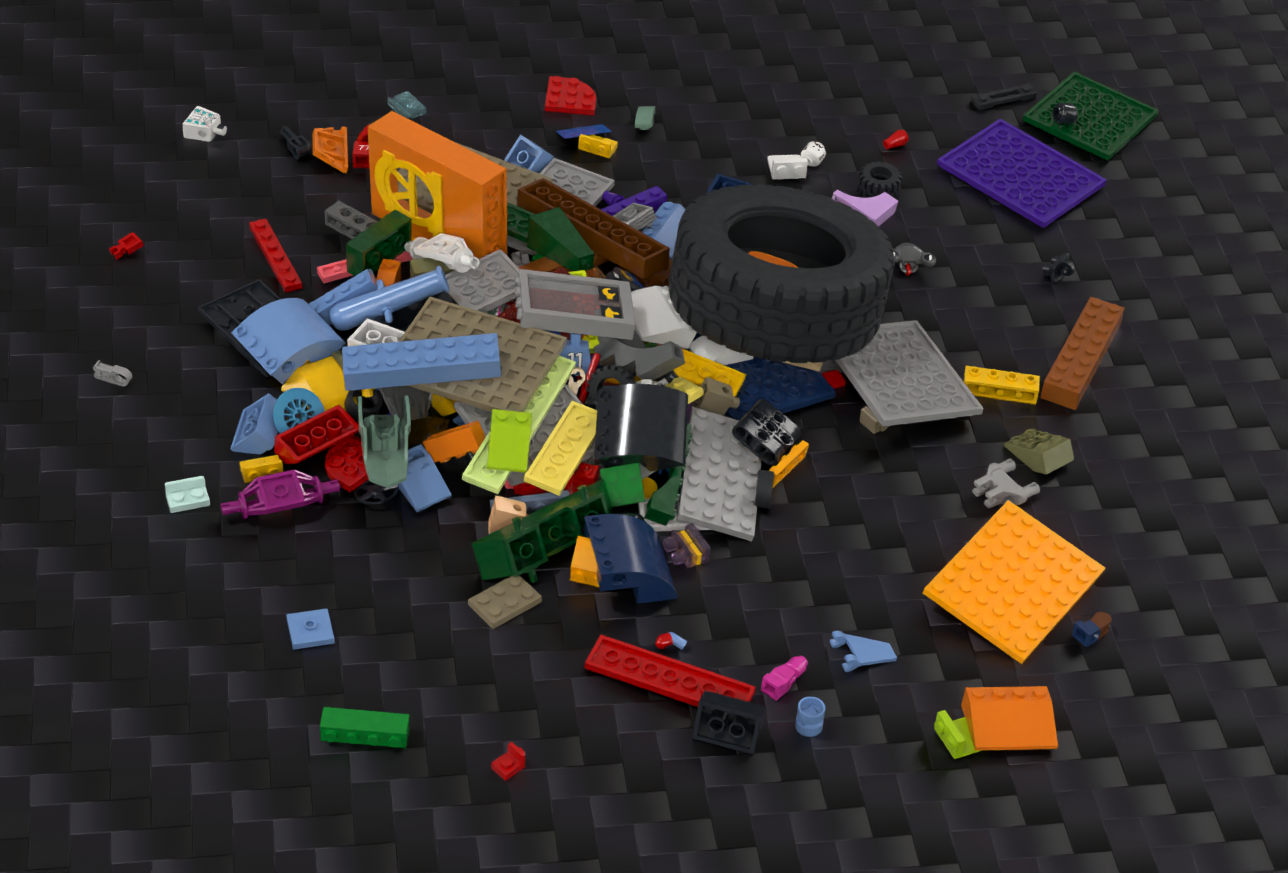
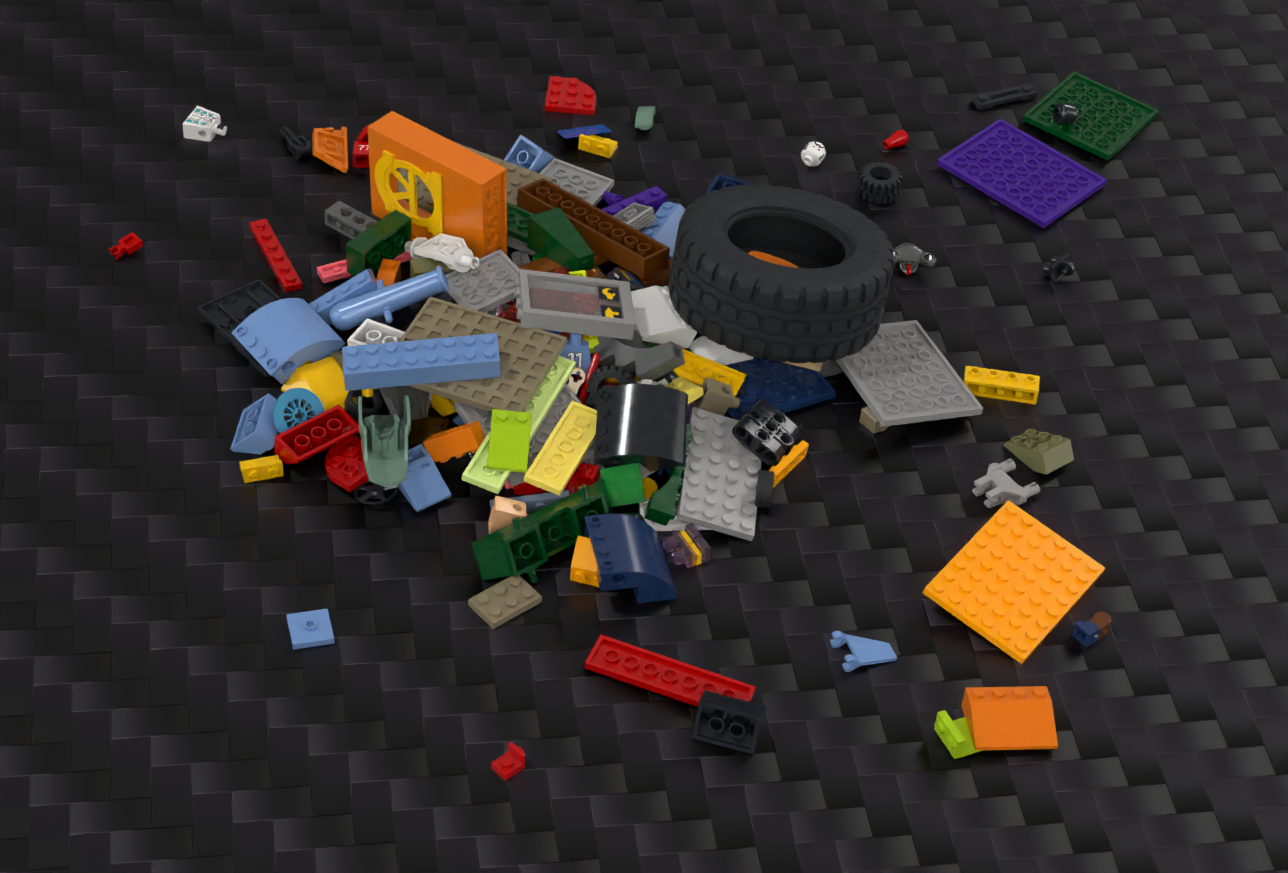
light grey piece [93,360,132,386] -> none
light aqua bracket [165,476,210,513] -> none
magenta plate [220,470,340,519] -> none
green brick [320,707,409,748] -> none
clear light blue plate [388,91,426,119] -> none
arm [655,632,687,650] -> none
dark pink piece [761,656,808,701] -> none
white bracket [767,155,808,180] -> none
medium blue wheel [795,696,825,737] -> none
red tile [821,369,846,389] -> none
lavender arch [832,189,898,226] -> none
dark orange brick [1041,297,1125,410] -> none

